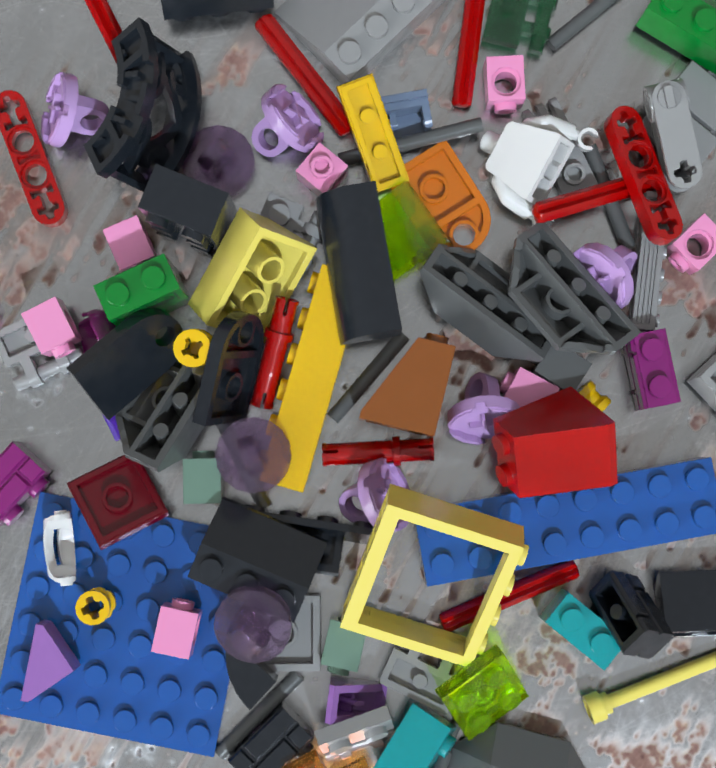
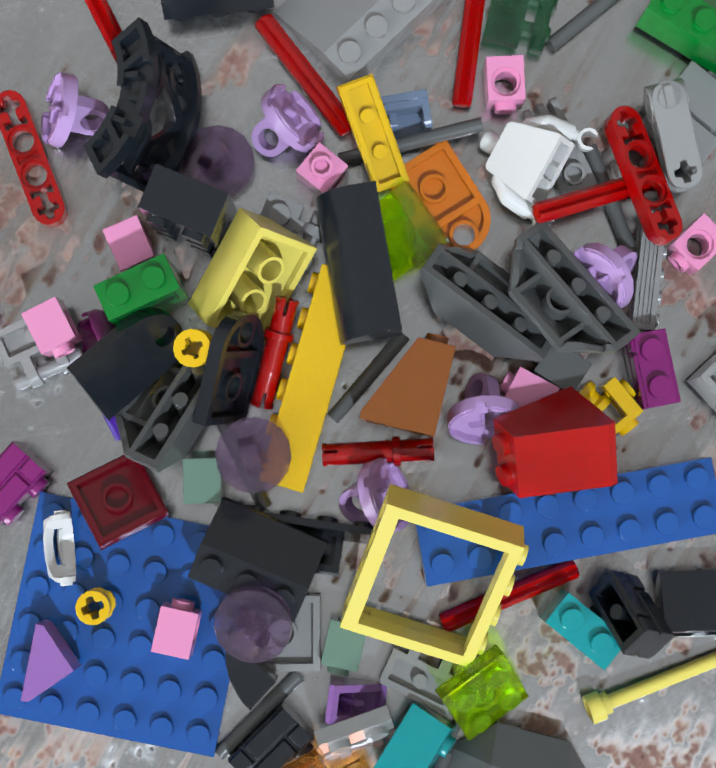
none -> yellow bracket [597,377,644,436]

